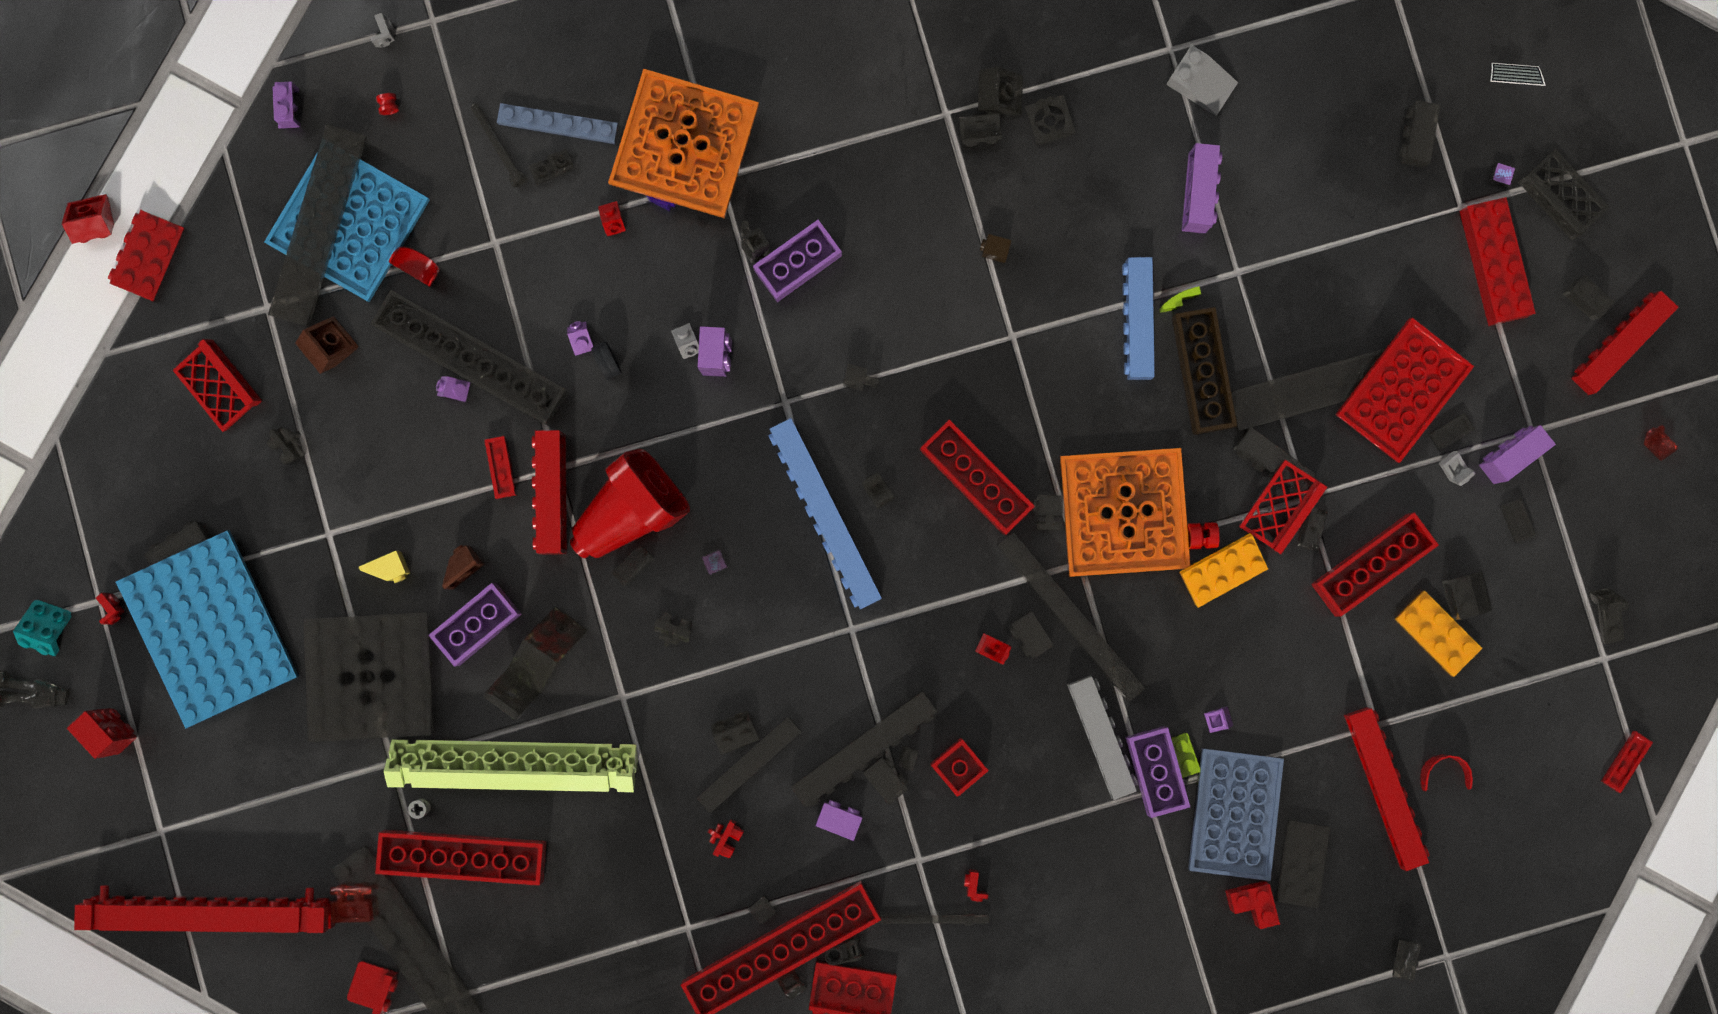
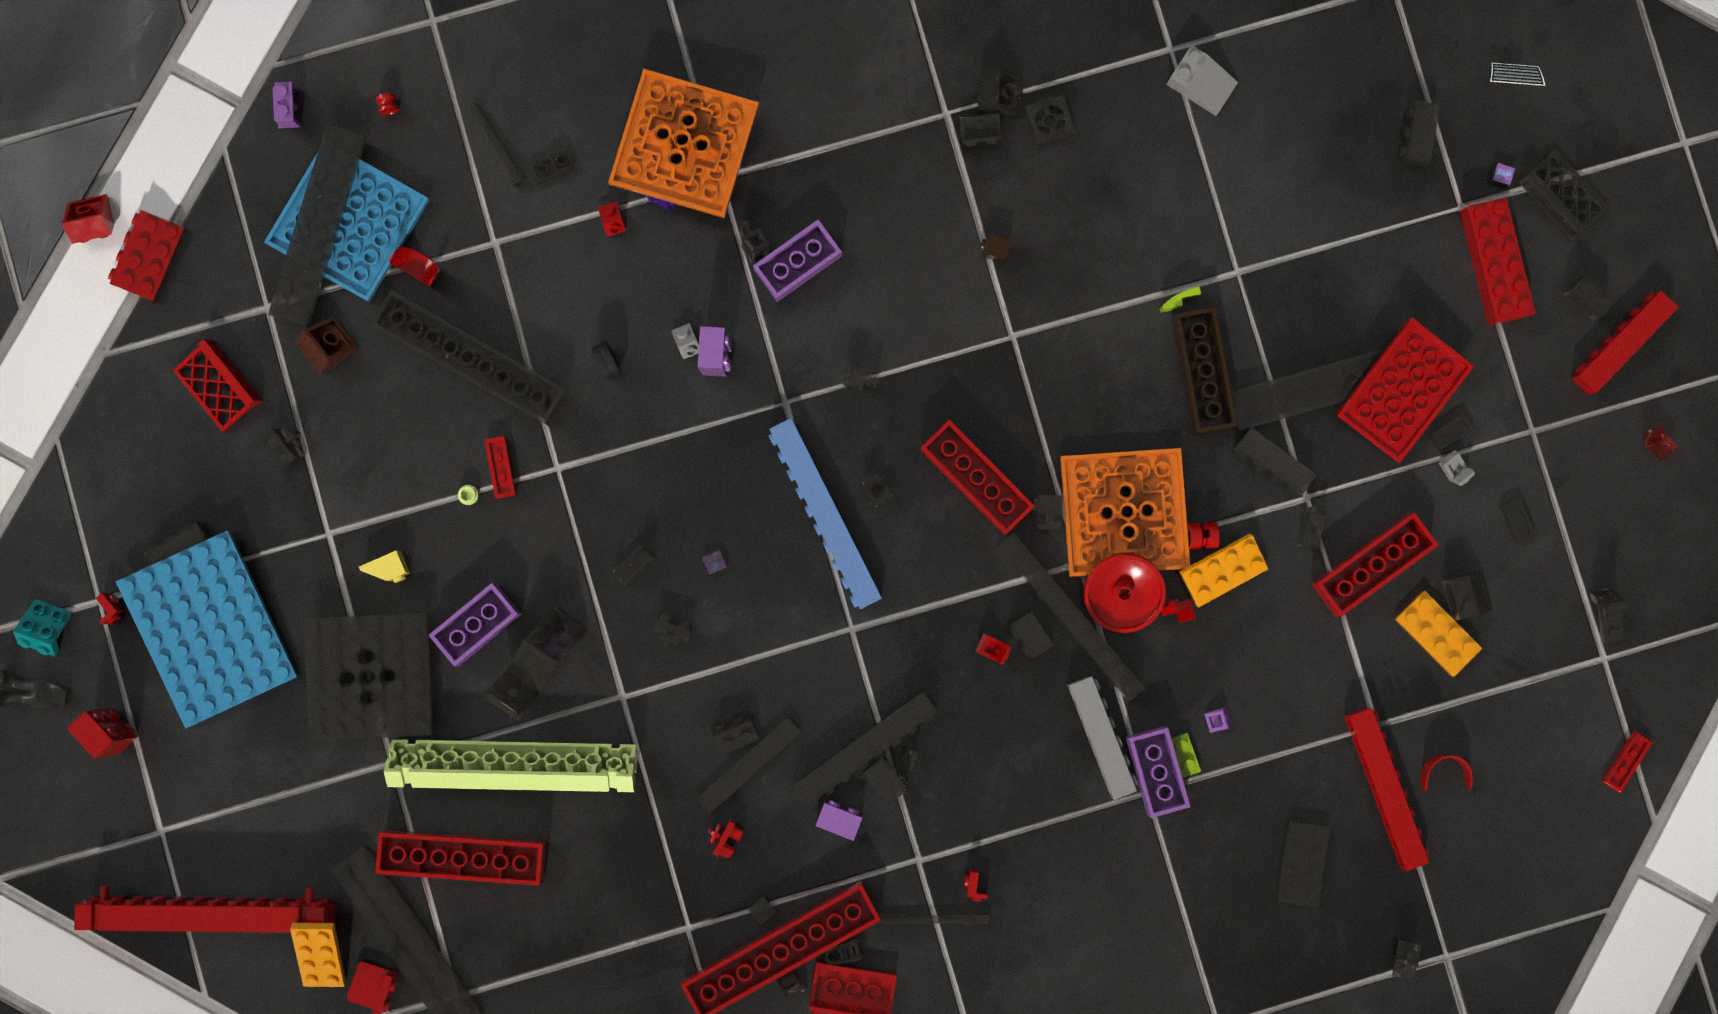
clear red plate [330,884,374,923] -> none
light grey bracket [370,13,395,48] -> none
light grey bush [408,799,431,819] -> none
medium lavender bracket [436,376,470,402] -> none
copper slope [442,545,485,590] -> none
sand blue plate [497,103,619,144] -> none
red brick [532,430,567,555] -> none
medium lavender bracket [567,321,594,356] -> none
red cone [570,449,690,558] -> none
red brick [930,738,989,797] -> none
medium blue brick [1122,257,1155,380] -> none
medium lavender brick [1182,143,1222,233] -> none
sand blue plate [1188,748,1284,881] -> none
red brick [1225,881,1280,929] -> none
red fence [1239,460,1327,554] -> none
medium lavender brick [1479,425,1556,484] -> none
none -> light orange plate [290,923,346,987]
none -> yellowish green plate [458,485,479,505]
none -> red dish [1084,553,1166,633]
none -> red bracket [1161,598,1196,622]

